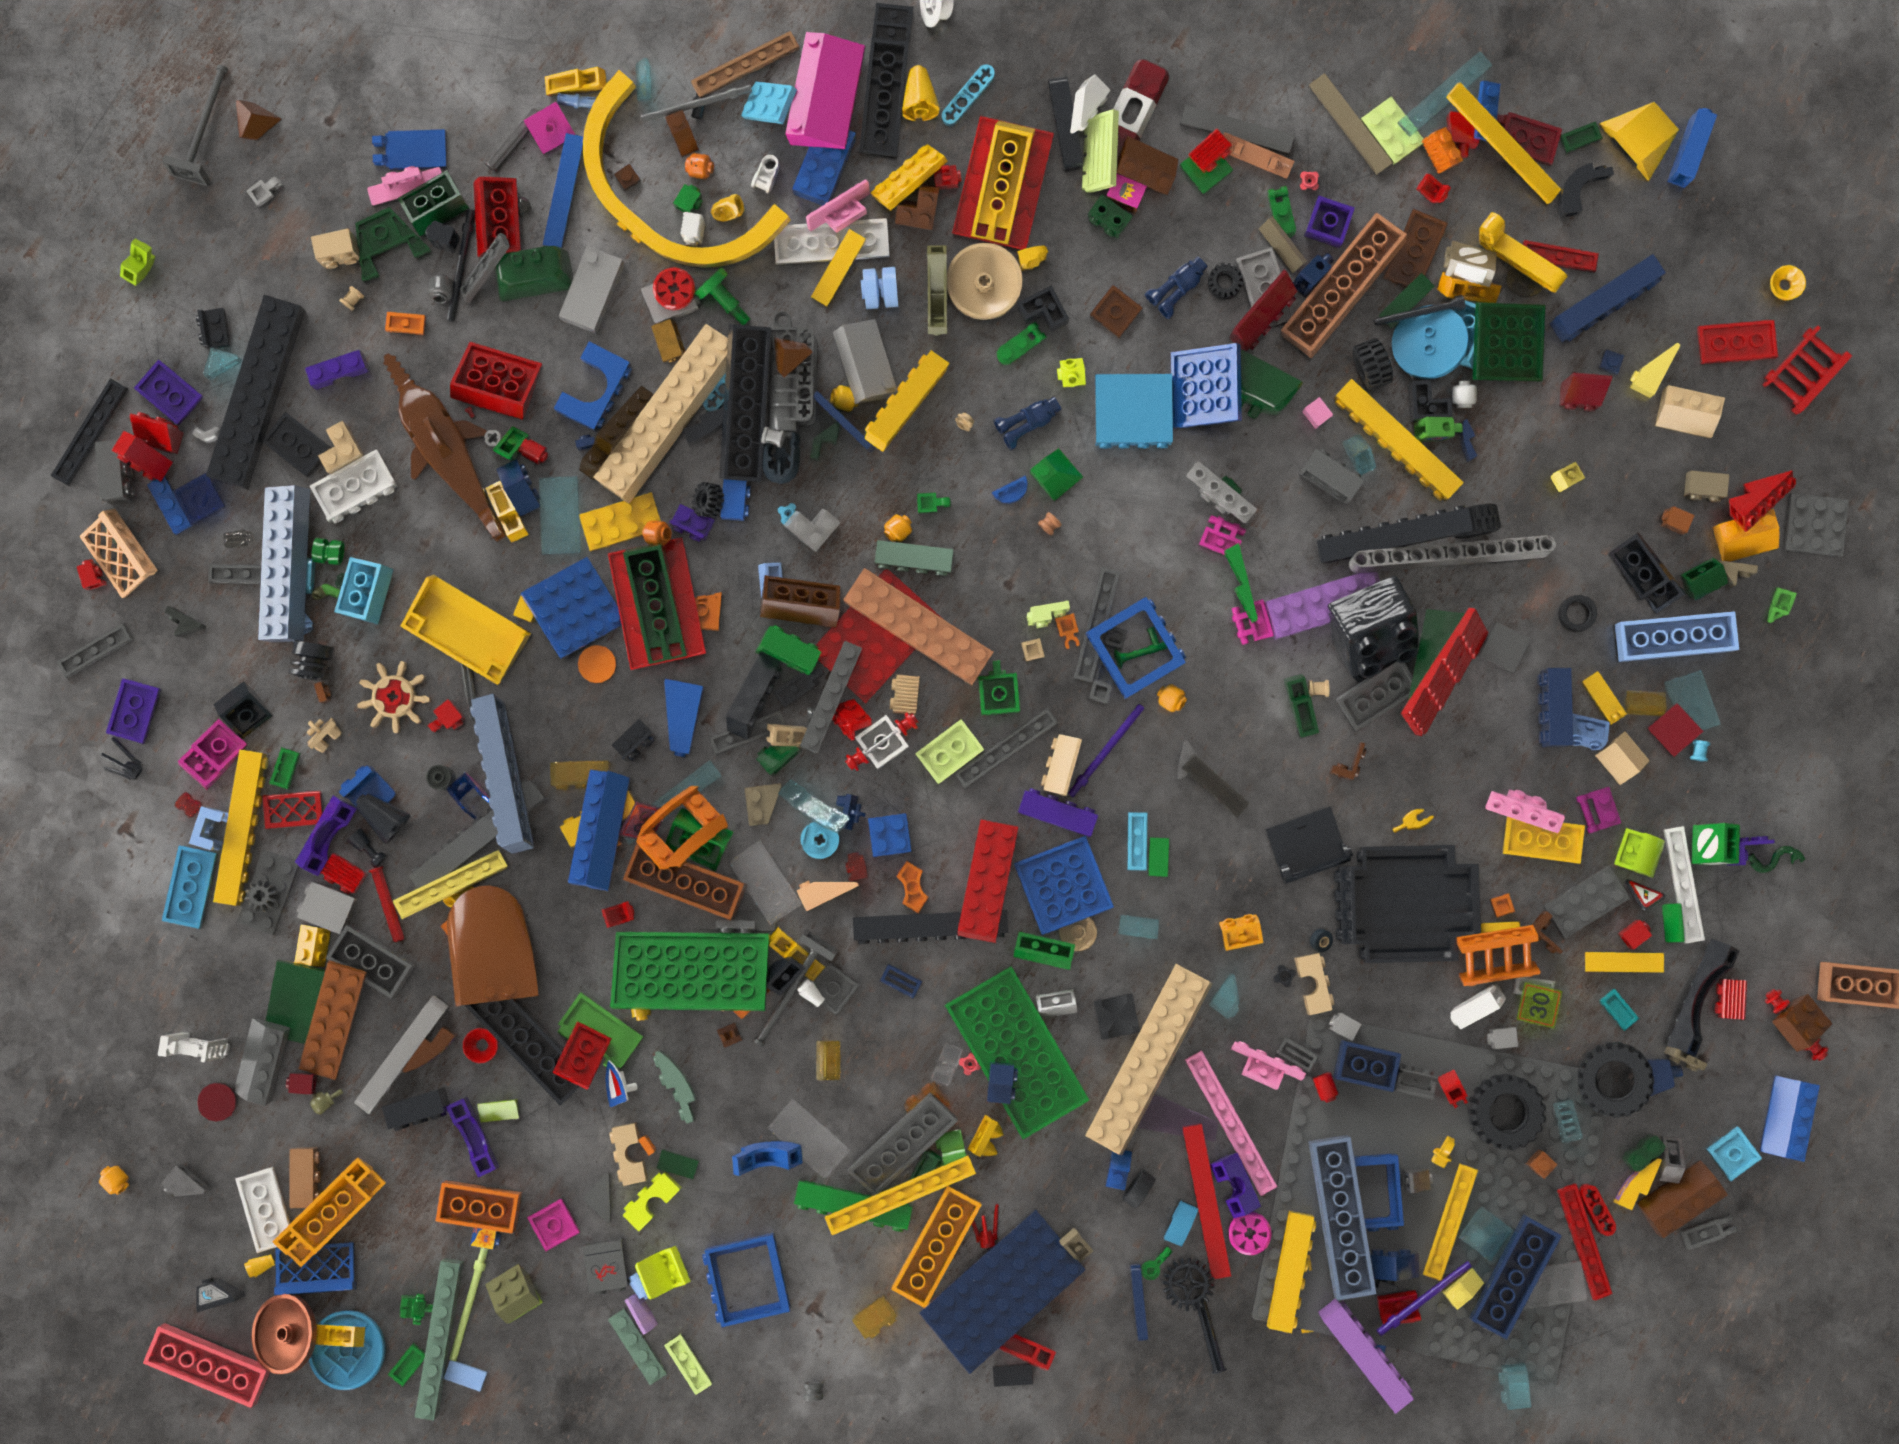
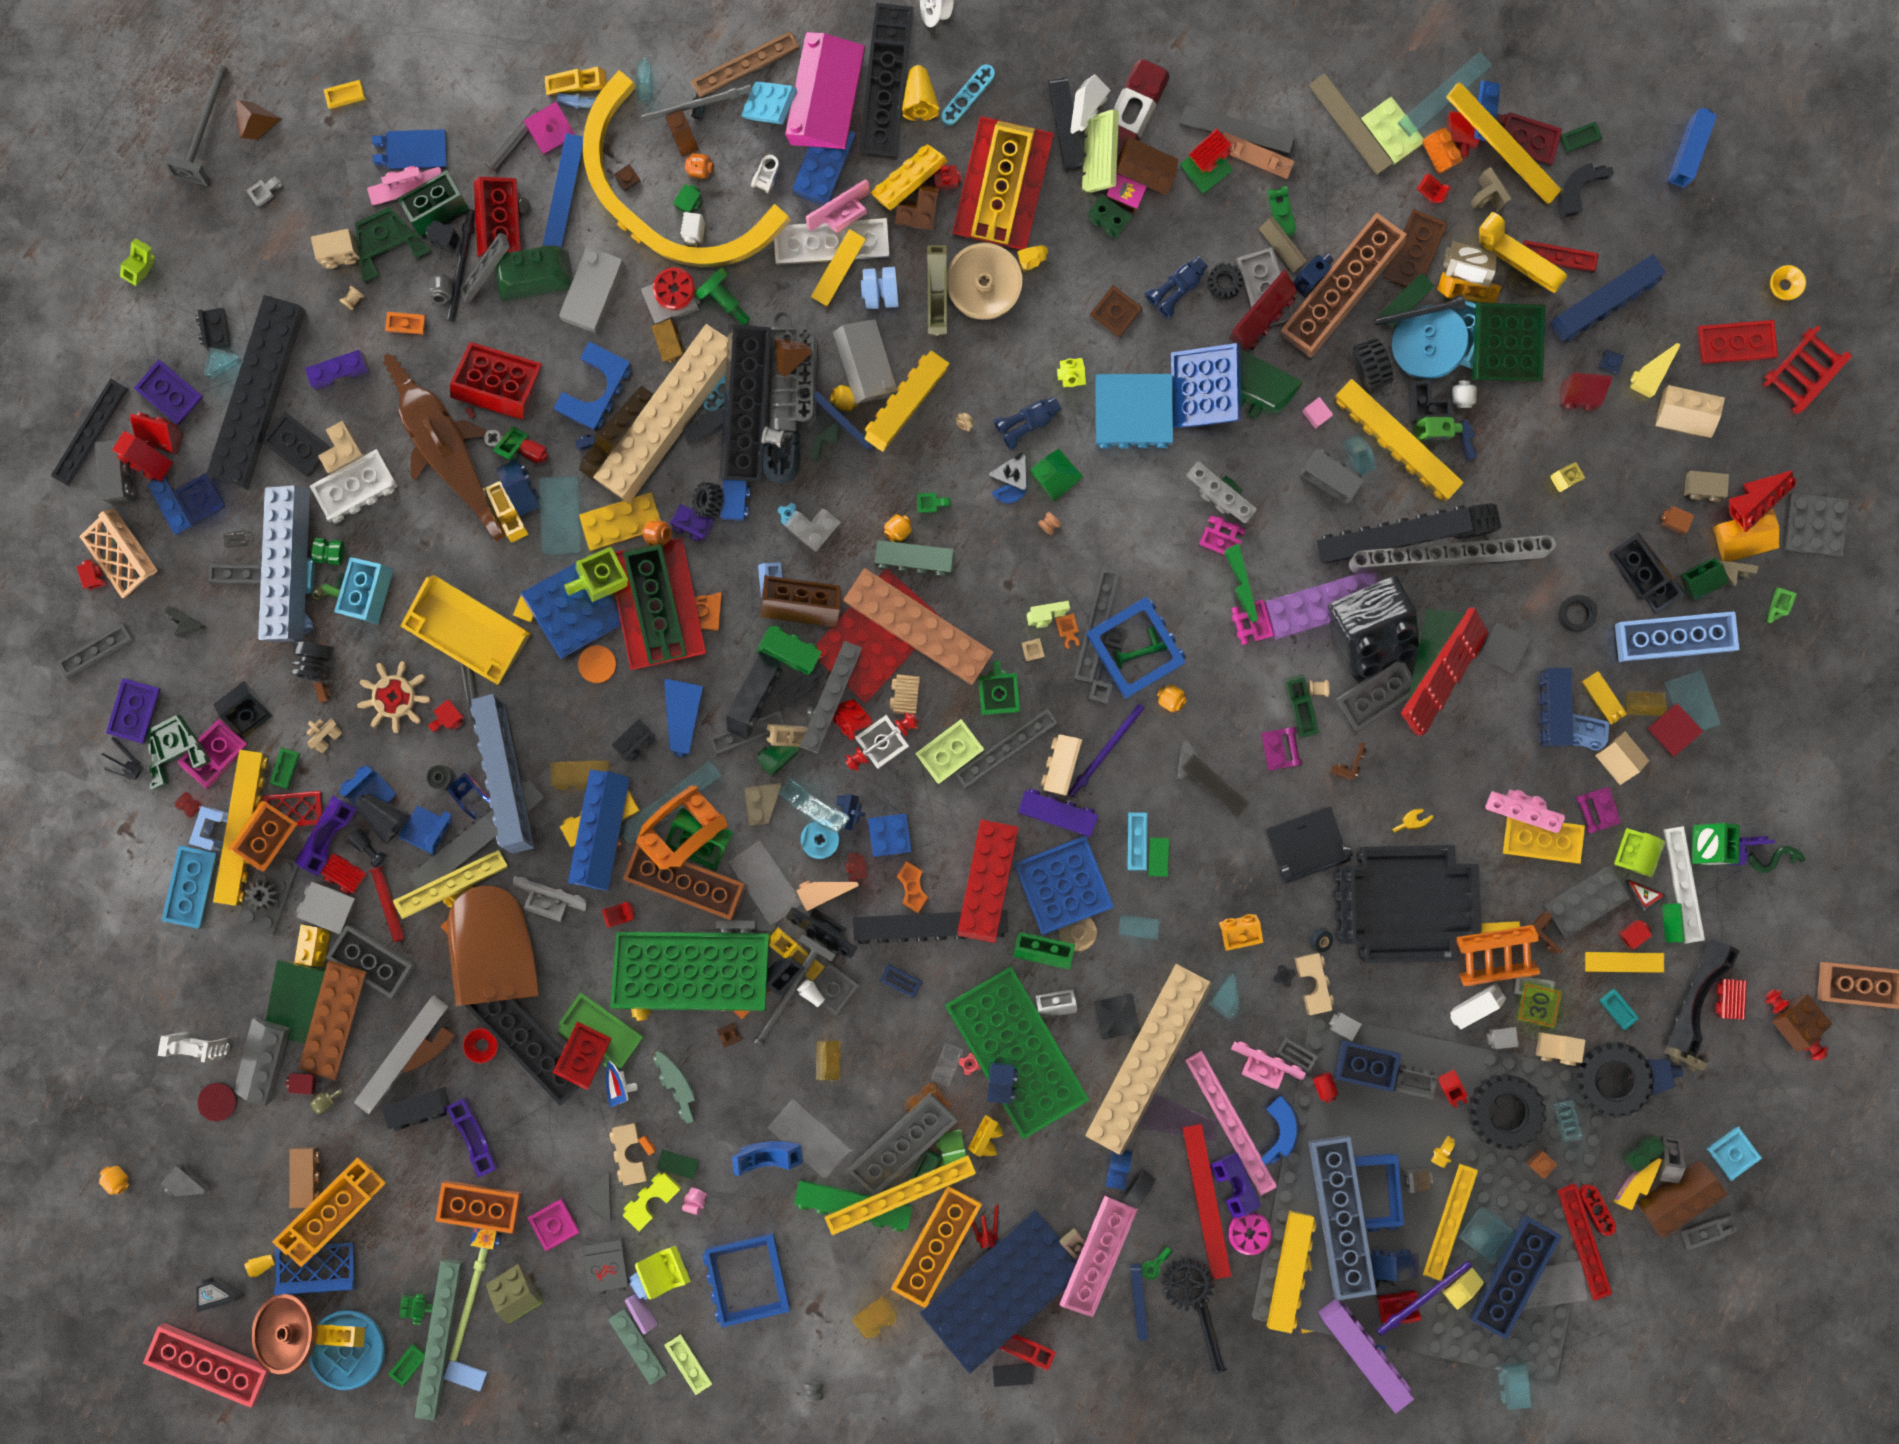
light grey arm [192,427,221,443] -> none
white tile [236,1167,290,1253] -> none
lime slope [477,1099,519,1122] -> none
clear pink piece [619,801,663,839] -> none
yellow rock [710,194,744,222] -> none
green plate [997,322,1047,365] -> none
black brick [1017,285,1069,332] -> none
dark azure slope [1164,1201,1198,1247] -> none
coral plate [1300,171,1319,190] -> none
dark purple brick [1304,196,1355,249] -> none
orange tile [1490,893,1515,918] -> none
yellow wedge [1599,102,1679,181] -> none
medium azure bush [1690,740,1710,762] -> none
slope [1760,1076,1820,1162] -> none
none -> wing [148,715,211,790]
none -> orange brick [228,801,298,872]
none -> yellow tile [323,80,366,109]
none -> blue bracket [399,806,452,855]
none -> light grey bracket [513,876,587,922]
none -> lime brick [564,547,628,602]
none -> bright pink piece [682,1188,707,1215]
none -> black bracket [786,907,857,959]
none -> piece [989,452,1027,491]
none -> bright pink plate [1060,1196,1138,1317]
none -> magenta plate [1261,727,1303,771]
none -> blue arch [1261,1096,1300,1165]
none -> dark tan bracket [1470,167,1511,212]
none -> tan brick [1535,1032,1585,1066]

